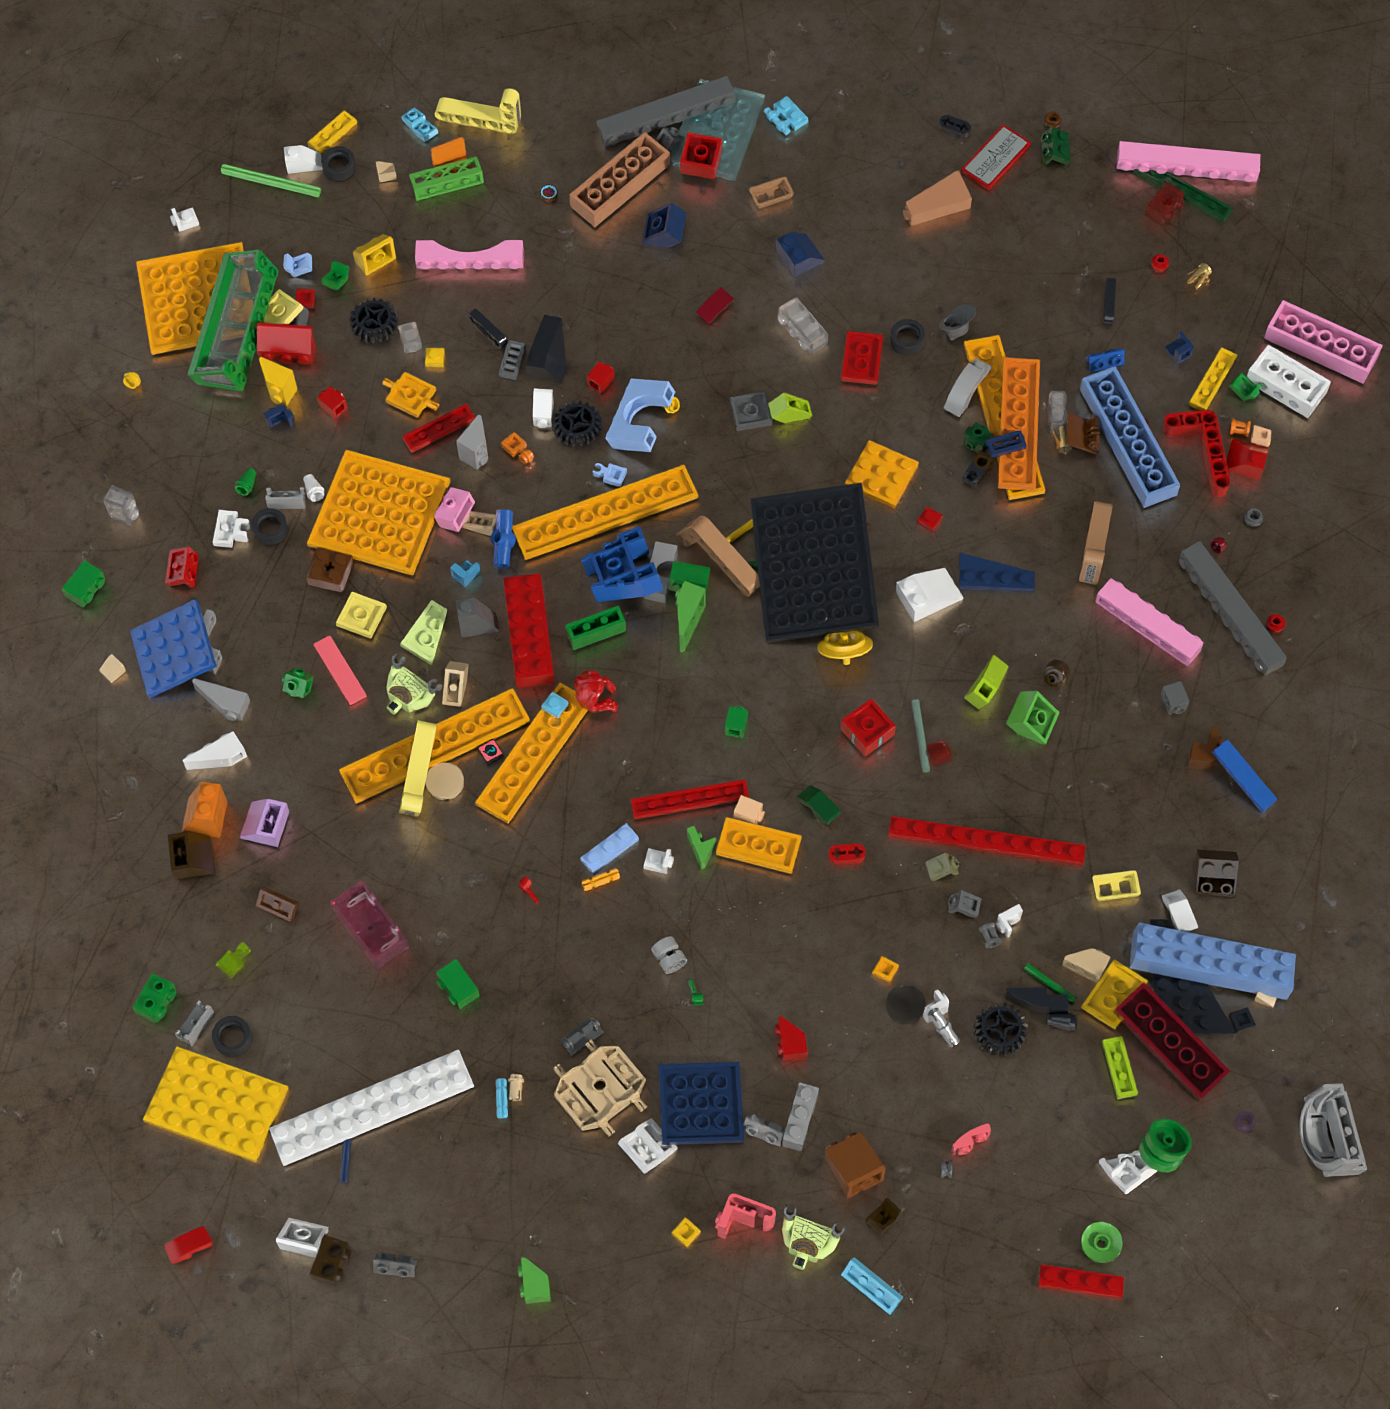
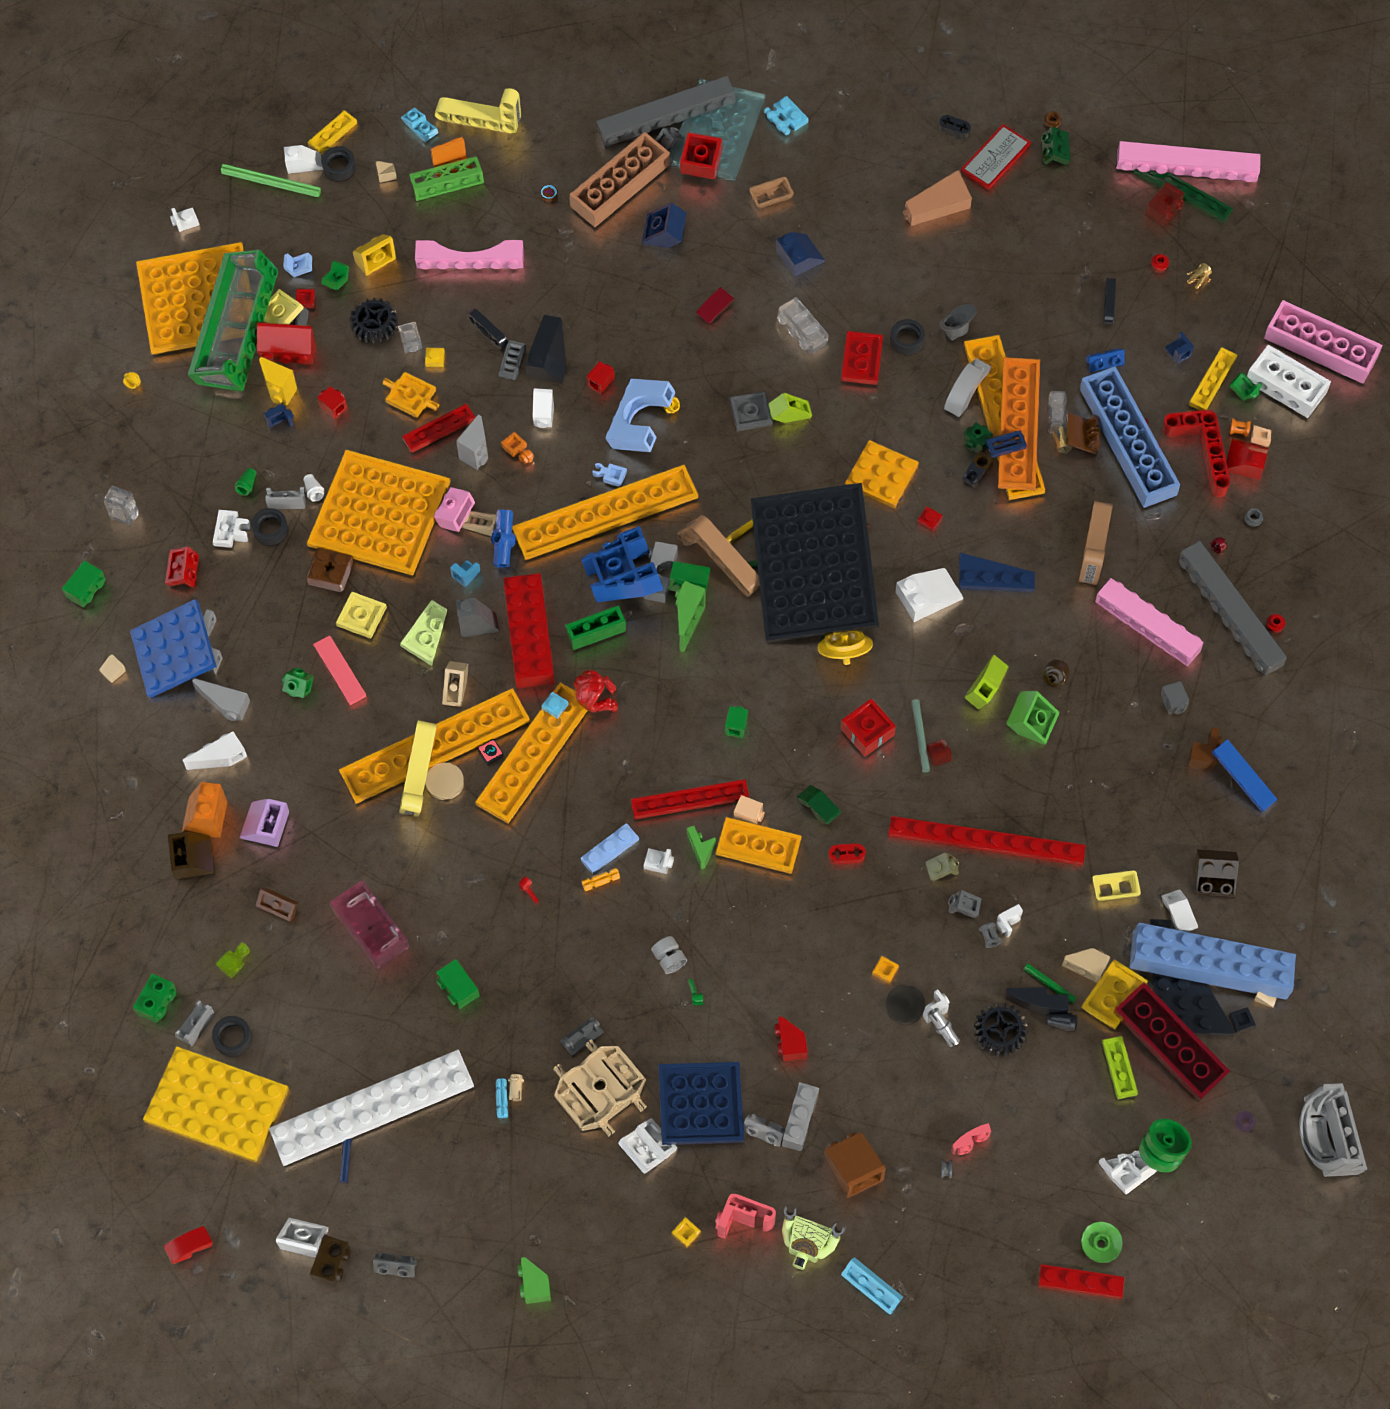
yellowish green torso [386,654,442,715] -> none
black gear [552,400,602,448] -> none
dark brown bracket [865,1198,902,1235] -> none

